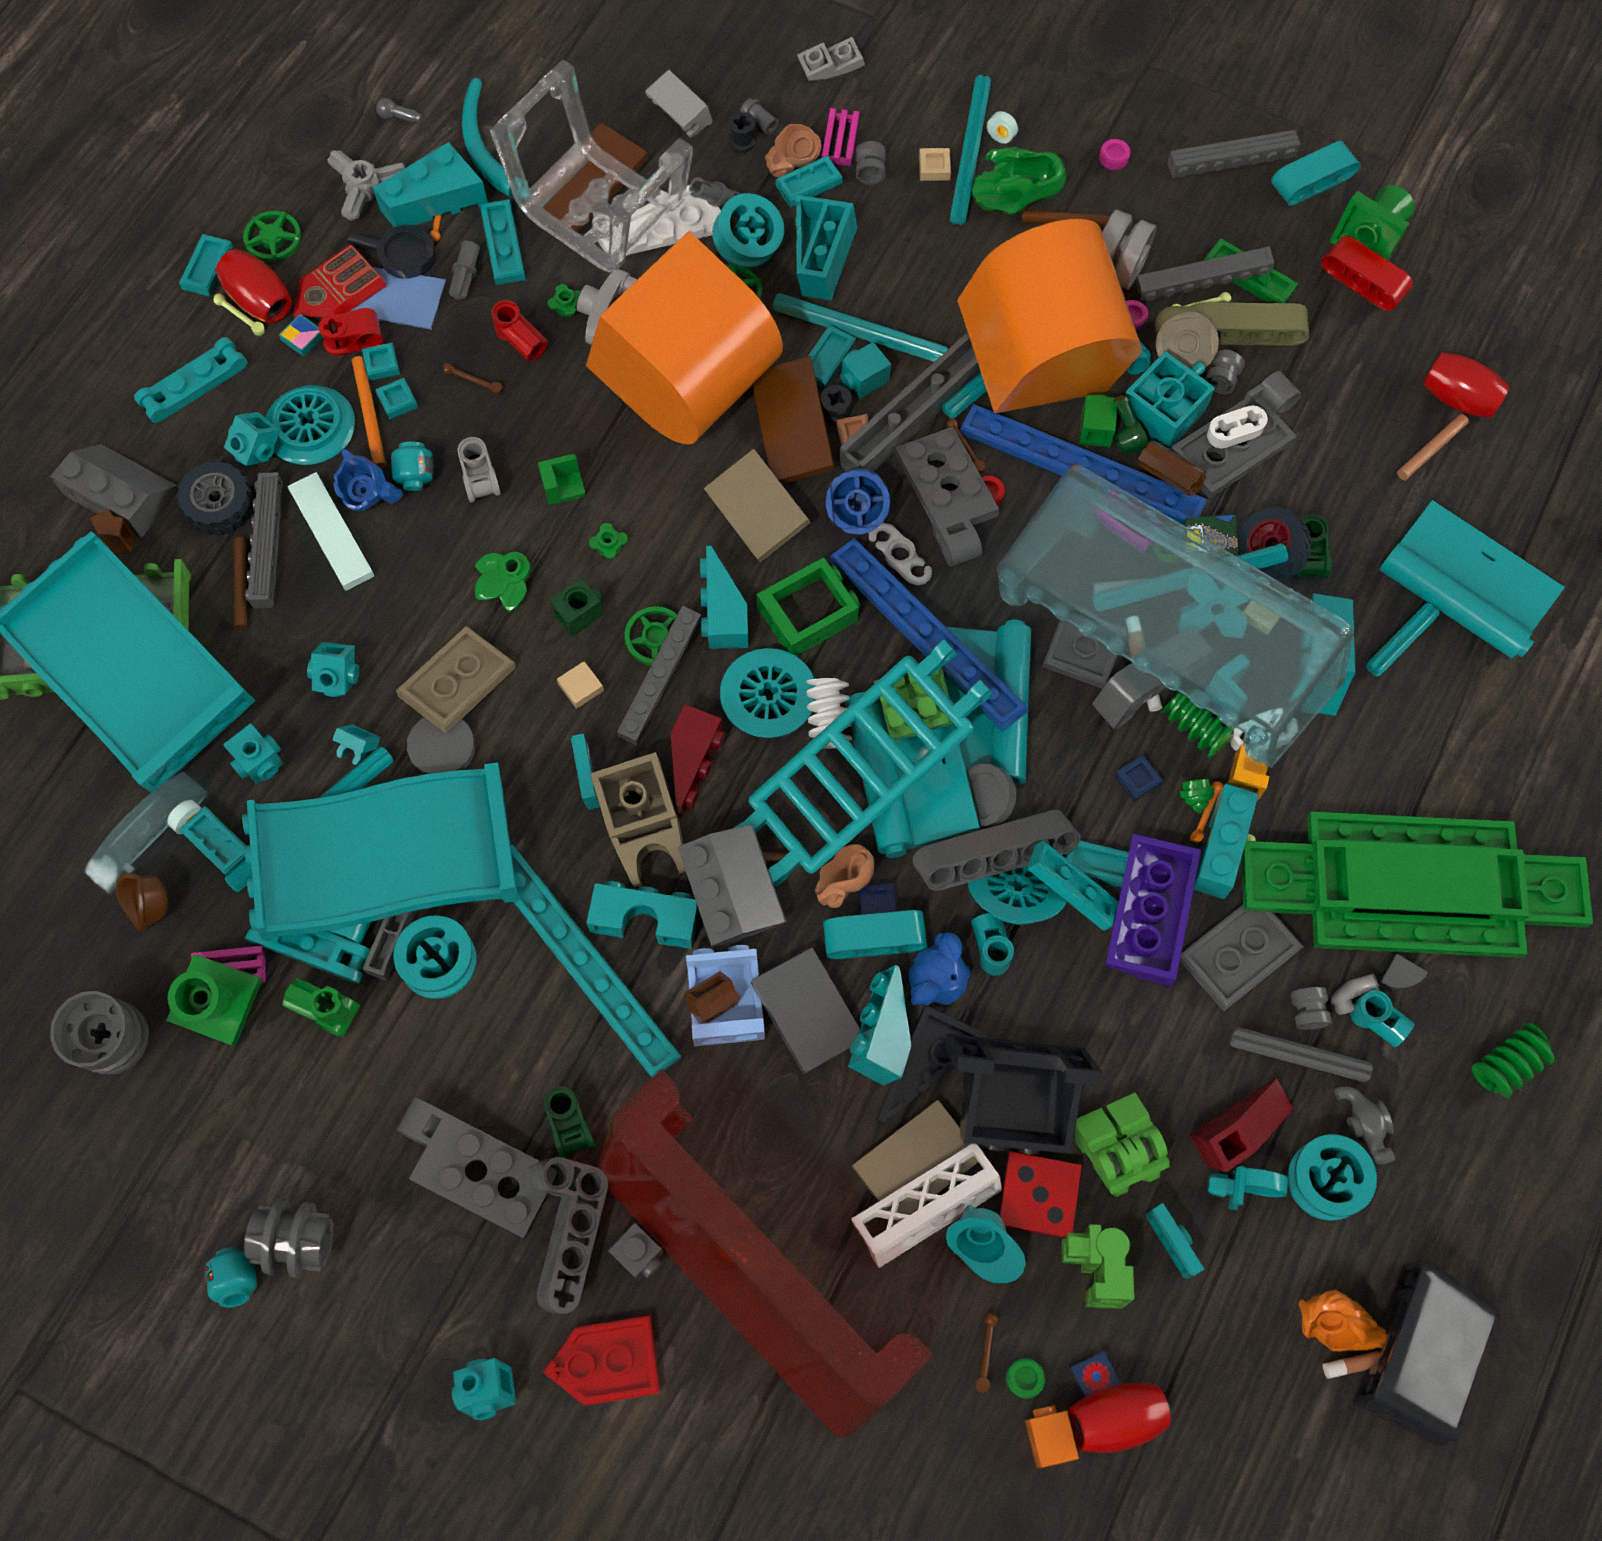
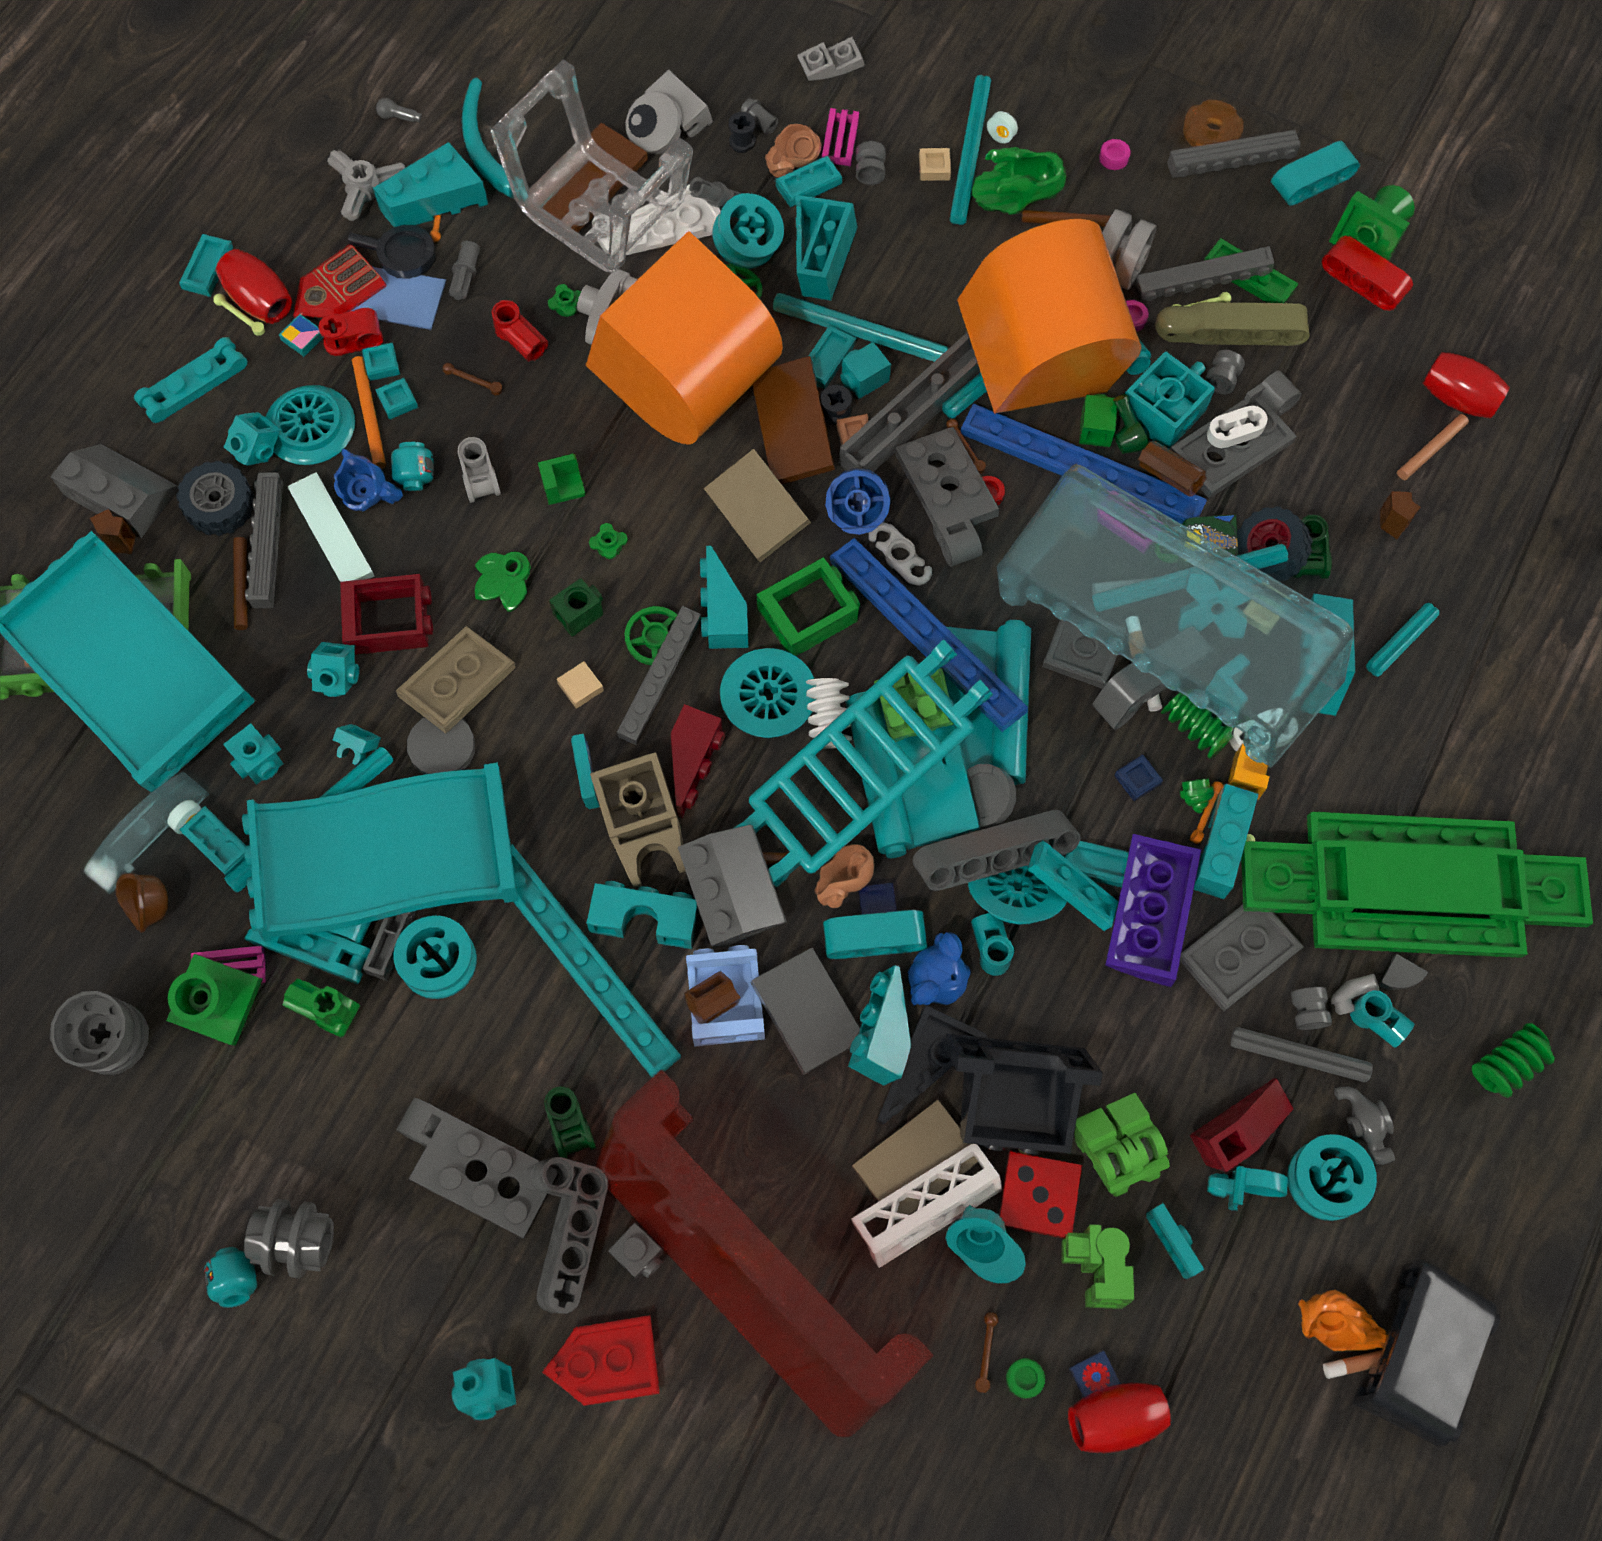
green wheel [243,211,302,262] -> none
teal tile [480,199,526,285] -> none
orange brick [1025,1405,1079,1468] -> none
dark tan tile [1155,311,1219,369] -> none
teal door [1379,500,1565,659] -> none
none -> dark red window [340,574,433,655]
none -> light grey tile [626,91,683,154]
none -> clear orange tile [1183,100,1243,147]
none -> reddish brown piece [1380,491,1421,539]

